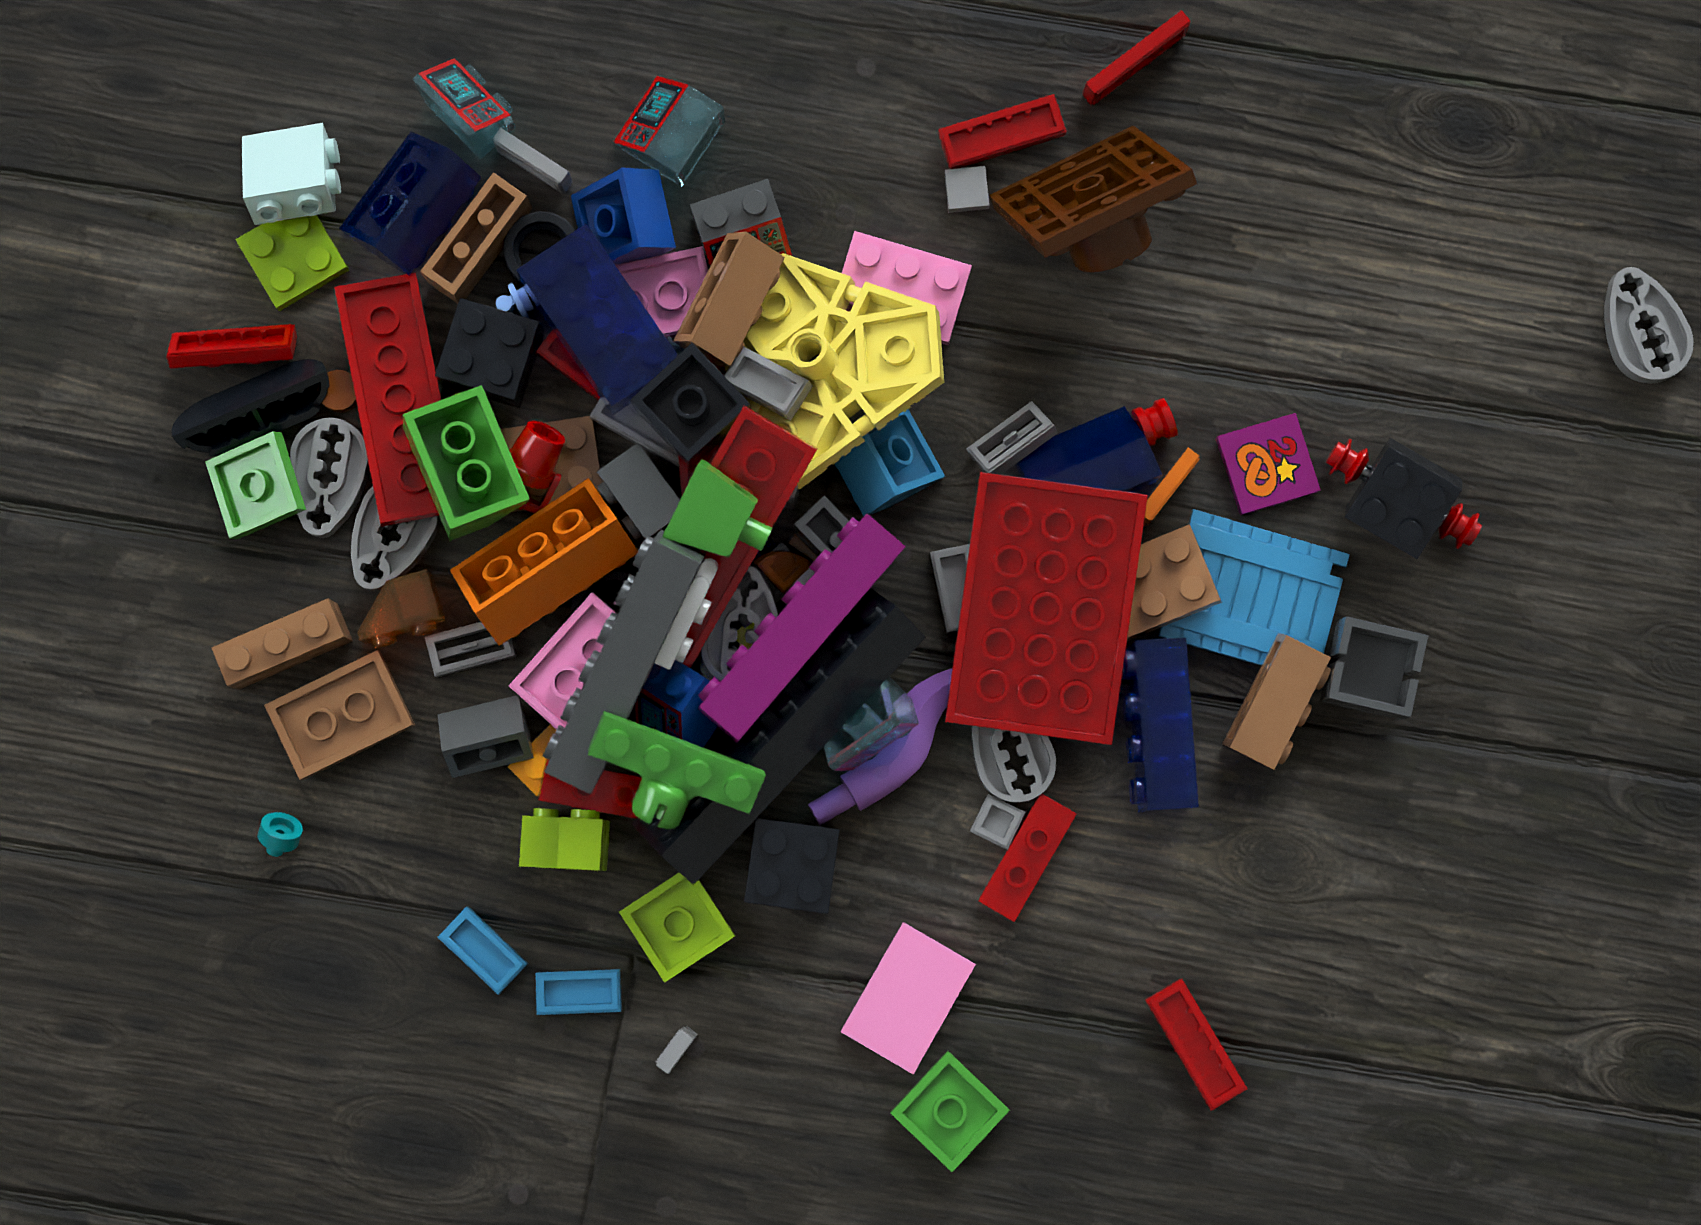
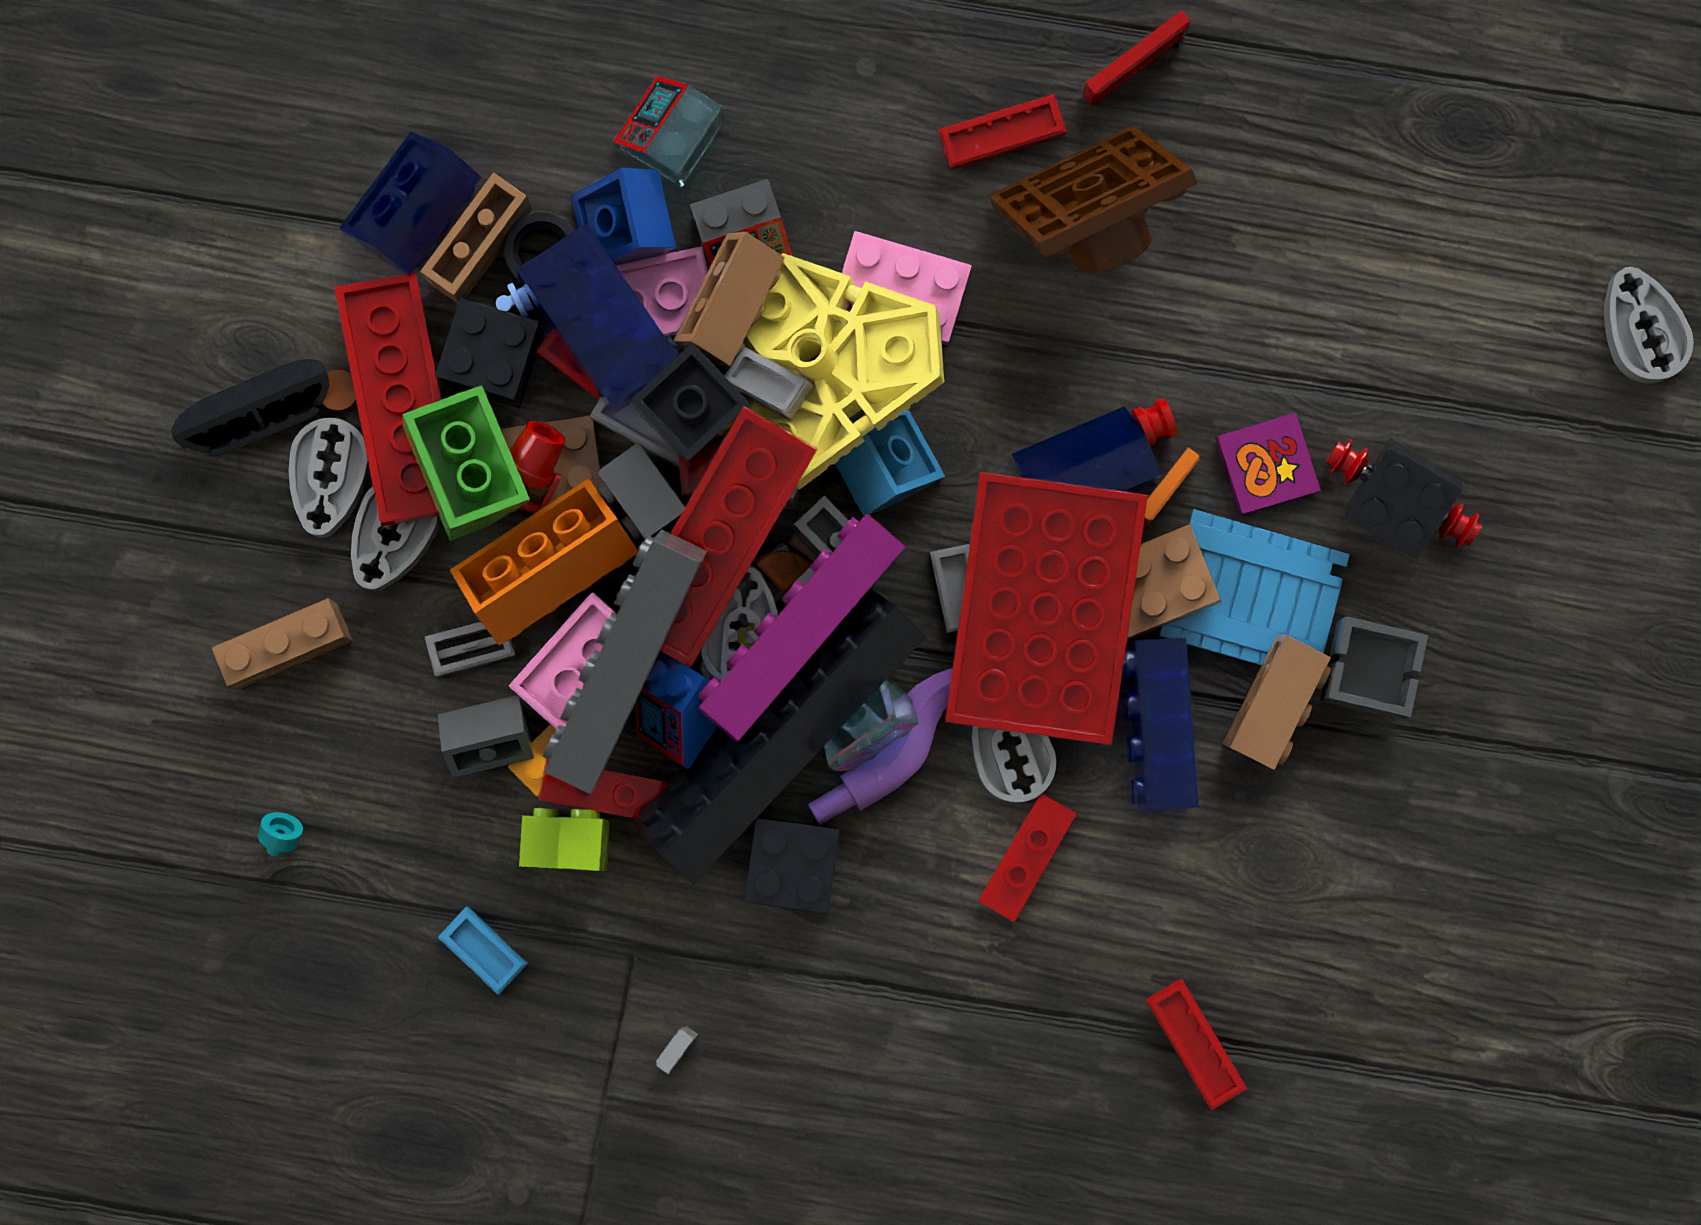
red plate [166,324,297,368] -> none
bright green plate [205,431,306,539] -> none
lime plate [235,215,349,312] -> none
light aqua brick [242,123,341,225] -> none
medium nougat plate [264,650,416,780] -> none
clear orange slope [357,569,446,648] -> none
clear light blue slope [412,58,515,160] -> none
light grey tile [493,127,573,194] -> none
dark azure tile [536,969,622,1015] -> none
bright green plate [588,711,766,829] -> none
lime plate [619,872,735,983] -> none
white hinge [654,558,718,670] -> none
bright green torso [662,460,773,557] -> none
bright pink tile [840,922,976,1074] -> none
bright green plate [890,1051,1010,1172] -> none
light grey tile [944,166,989,213] -> none
light grey tile [966,401,1058,475] -> none
light grey tile [969,794,1025,850] -> none

